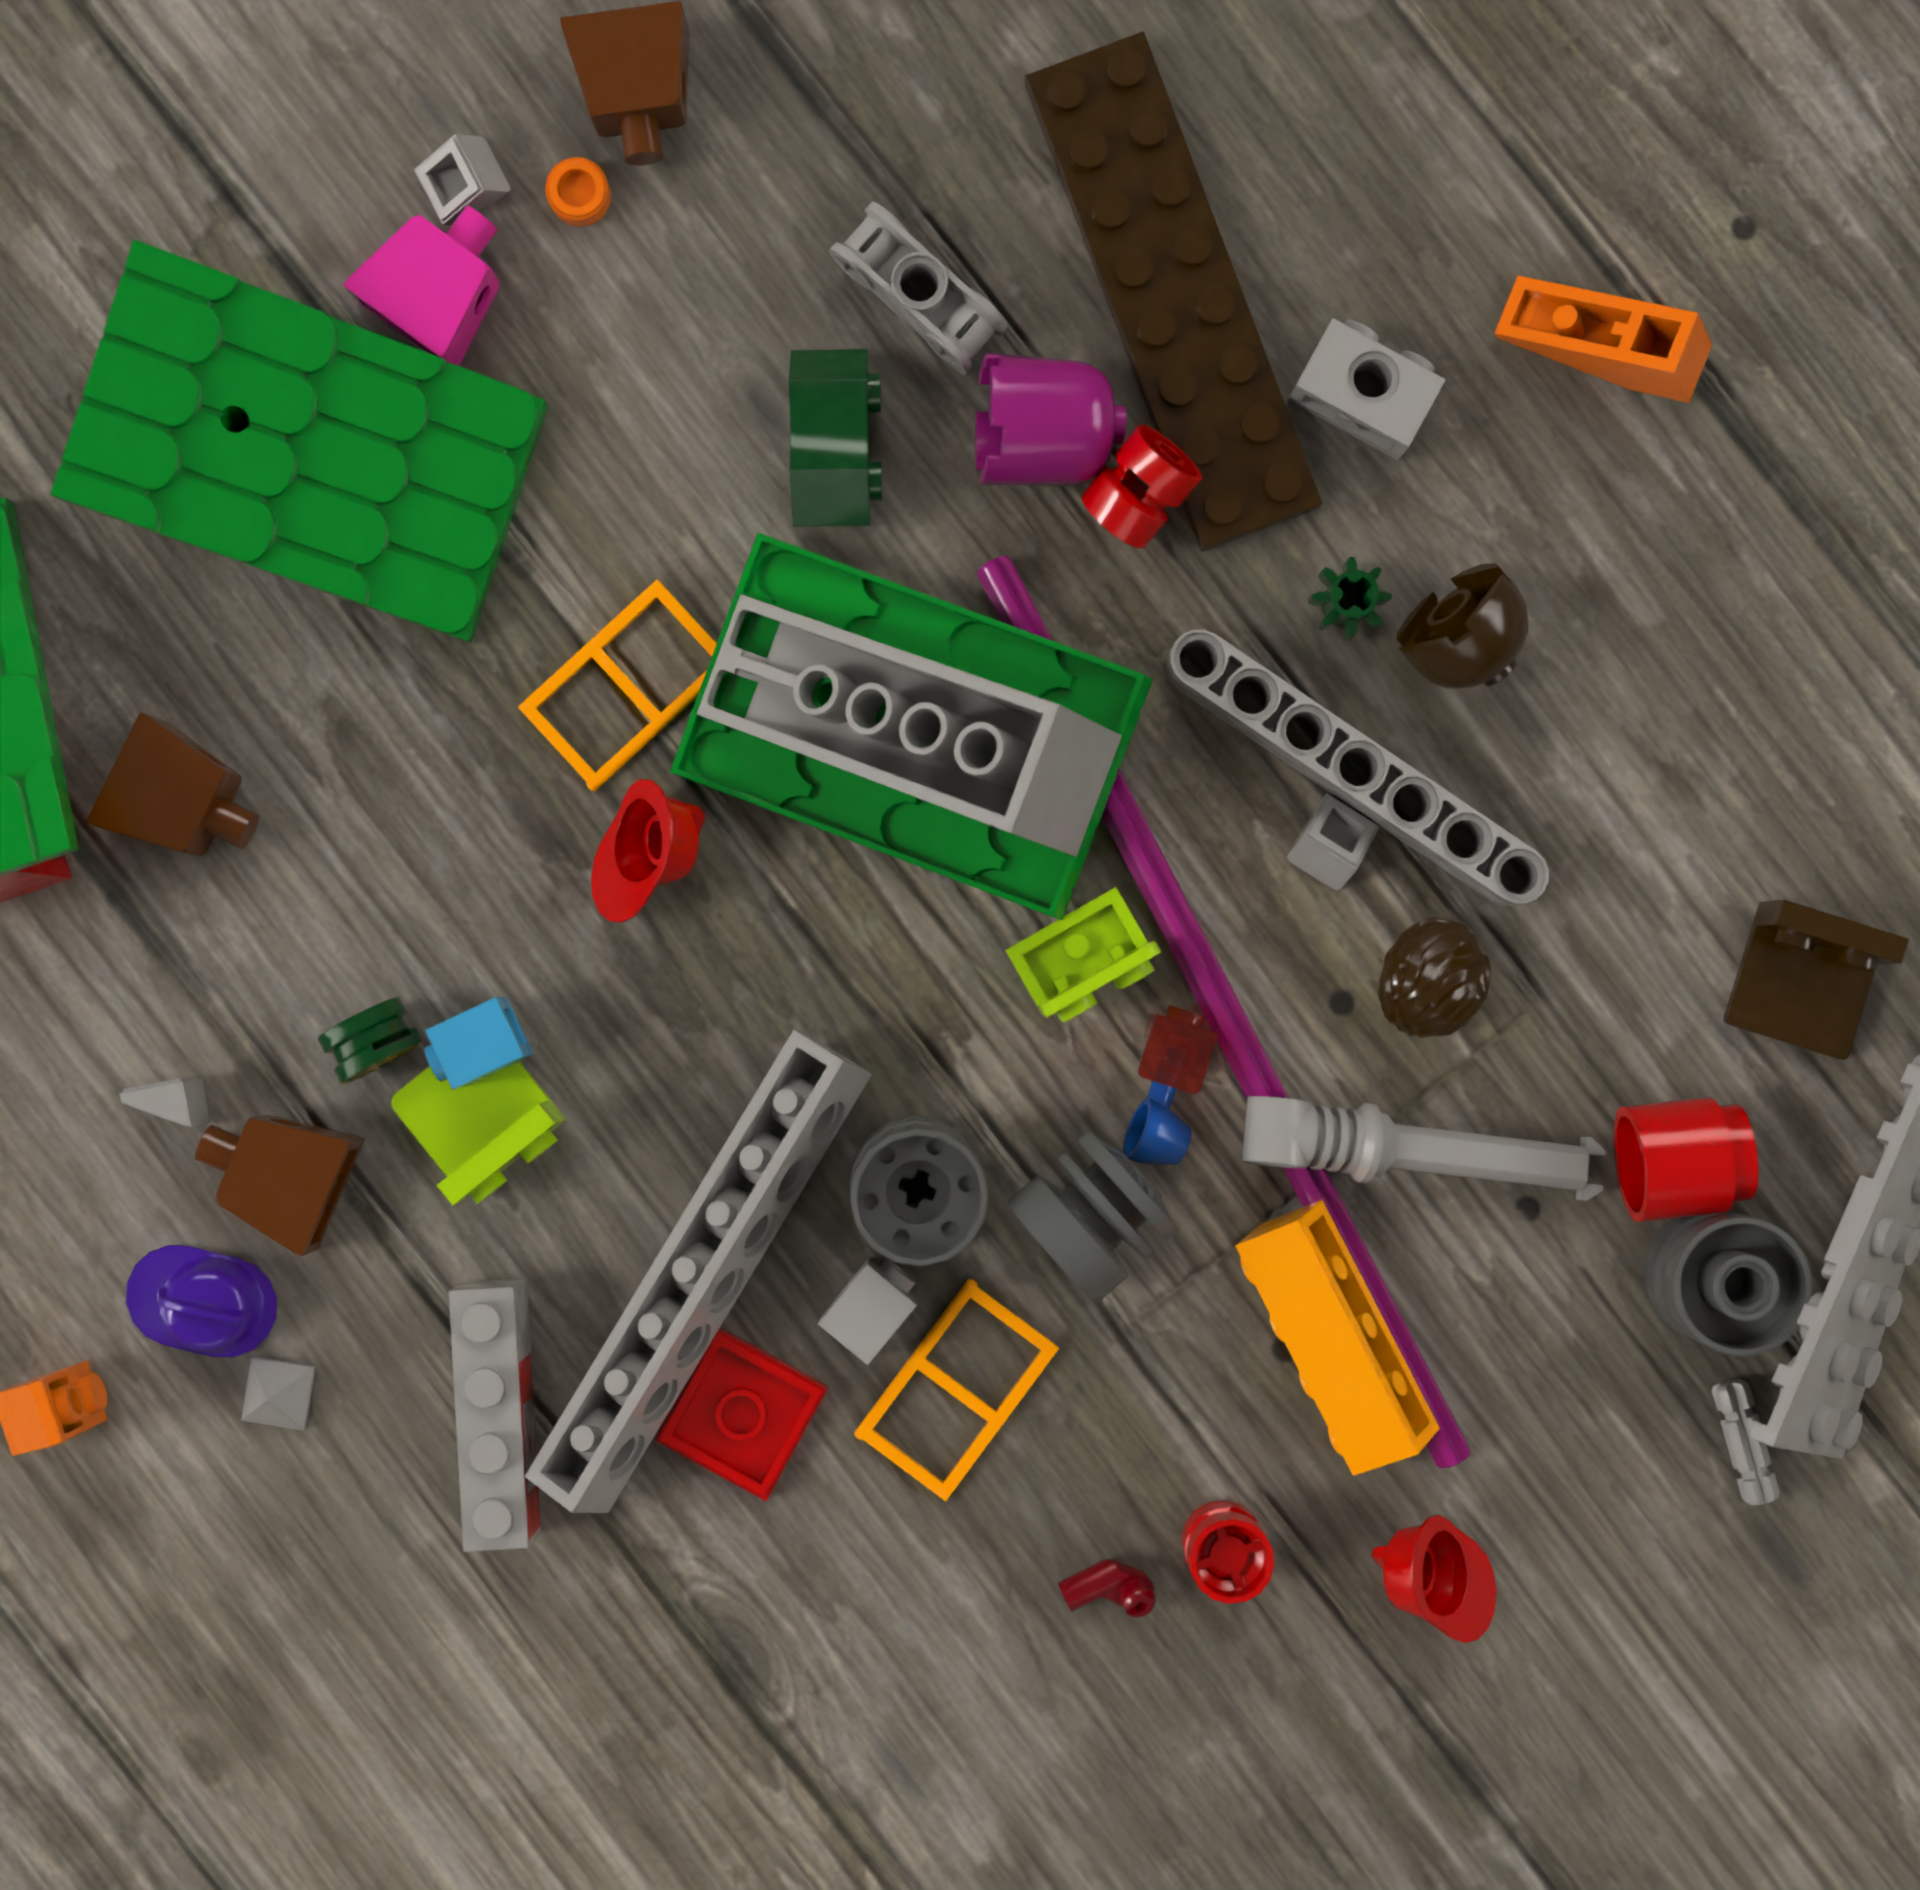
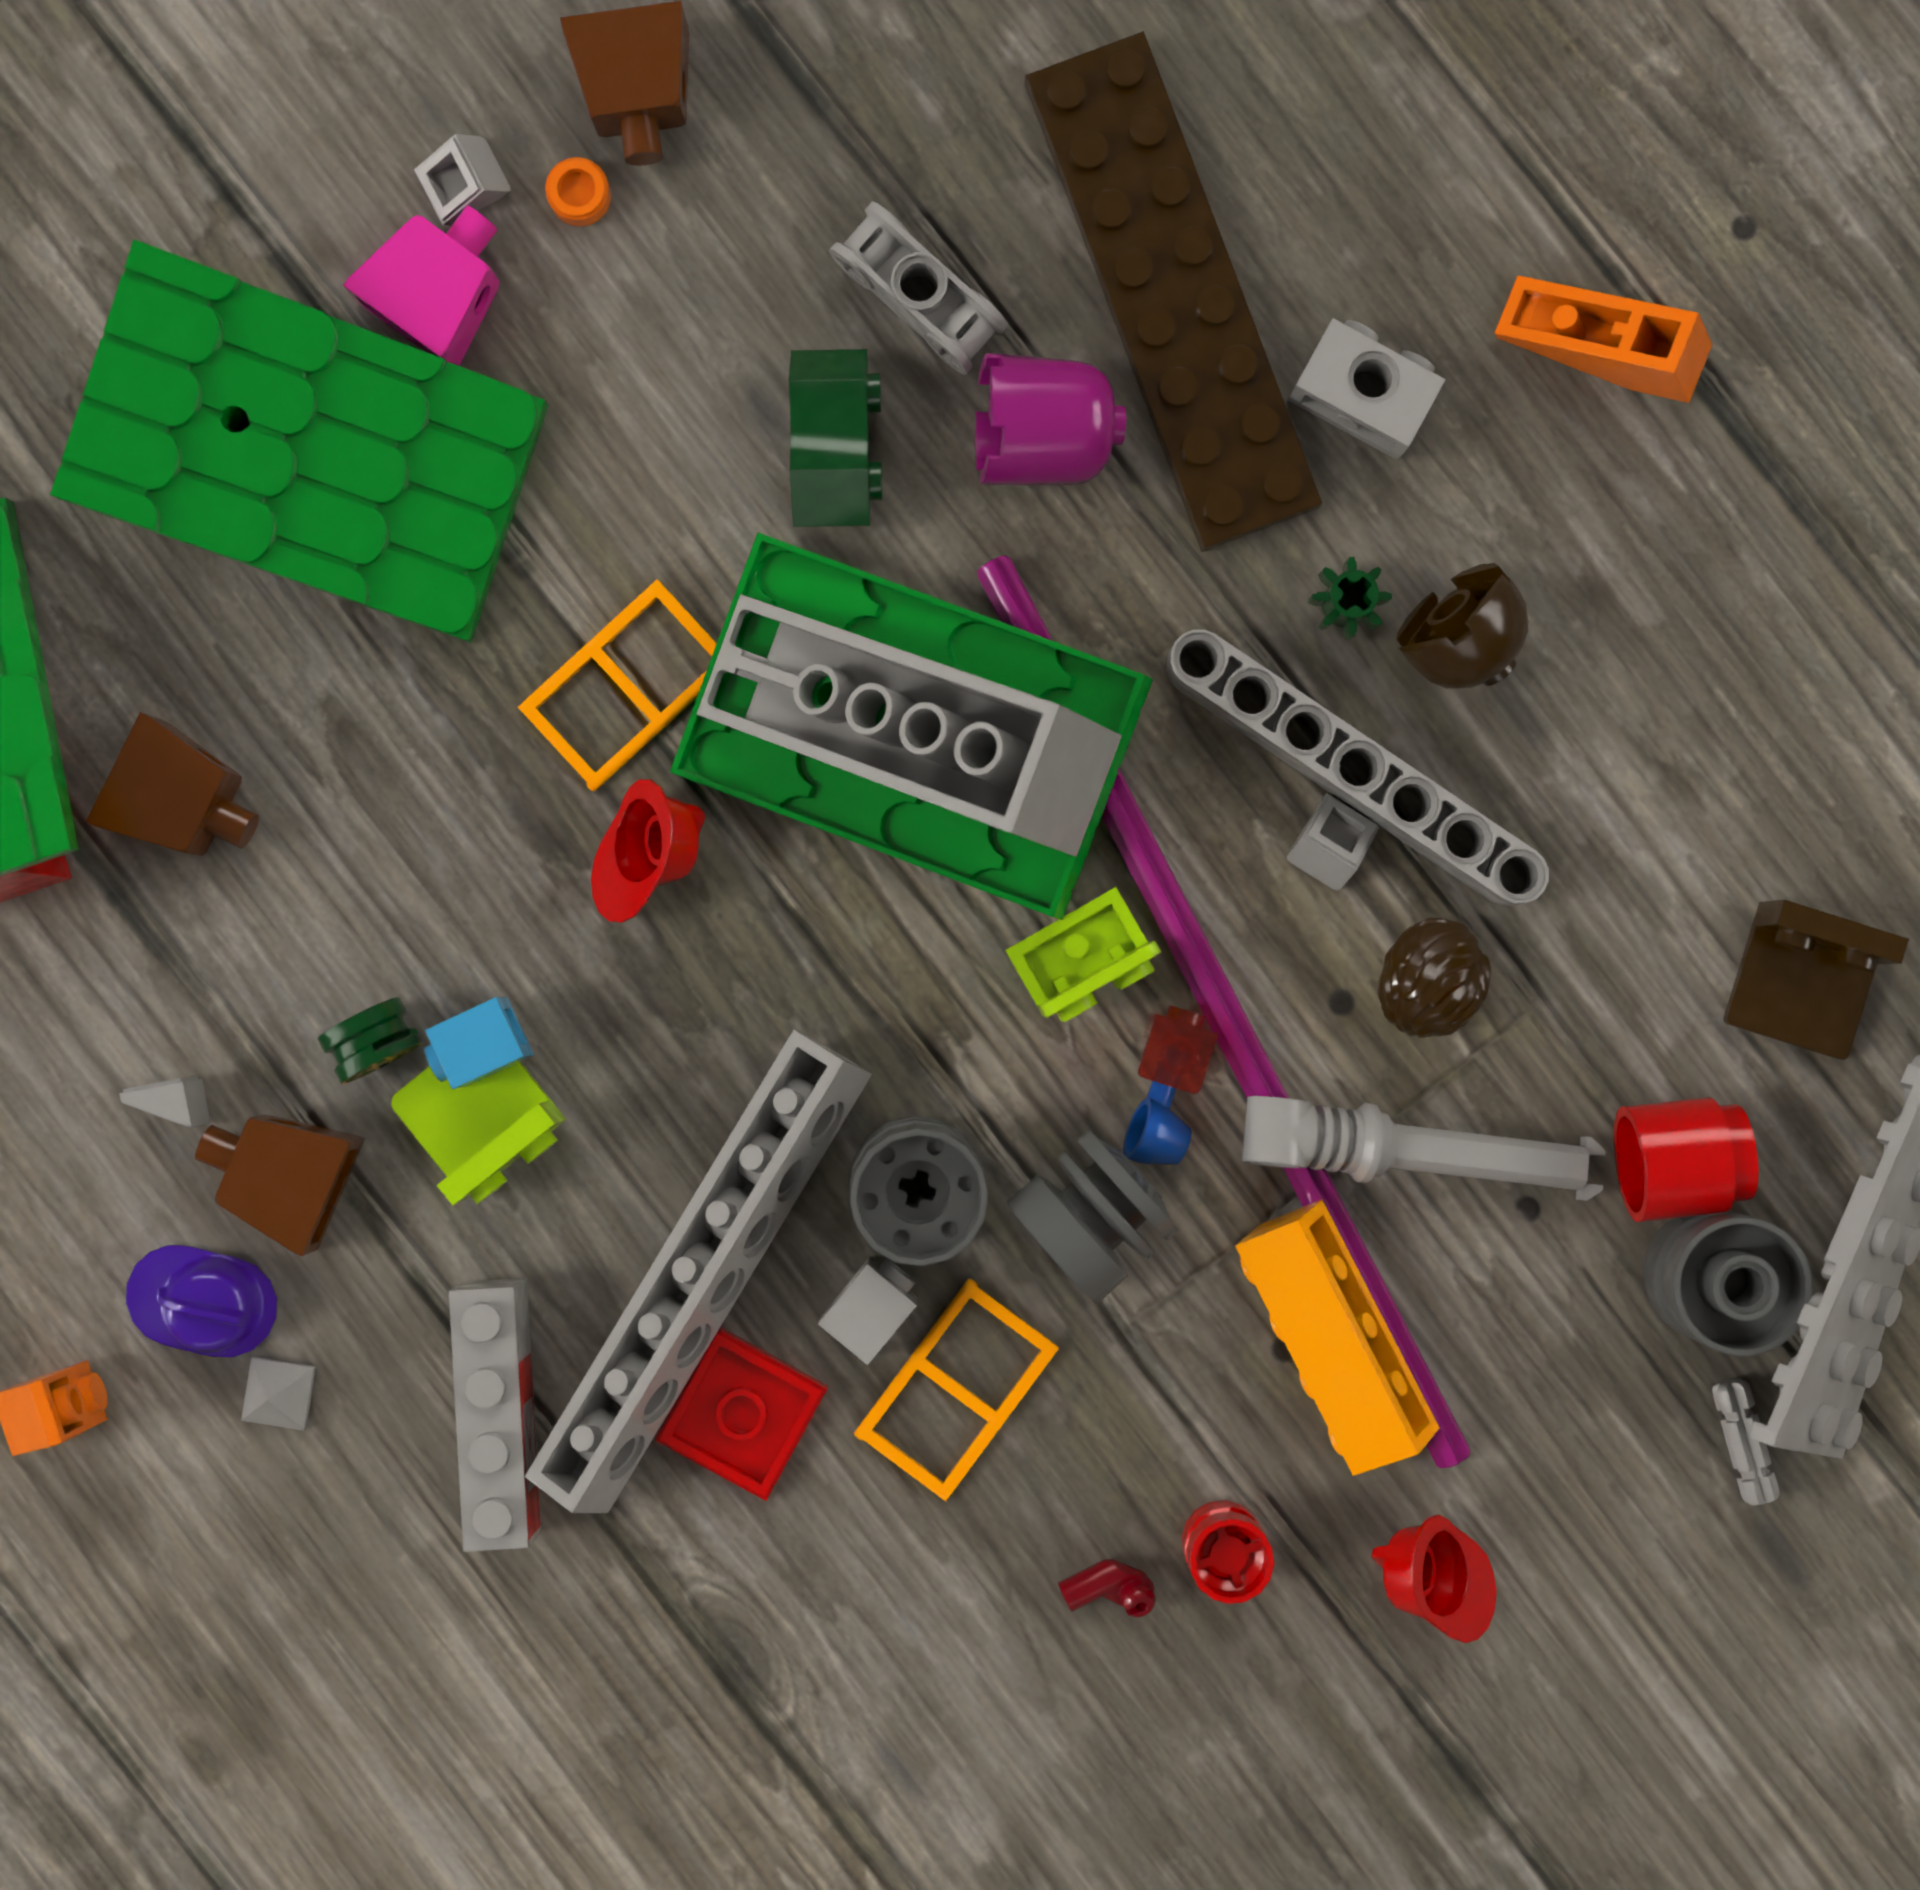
red wheel [1081,424,1203,549] -> none

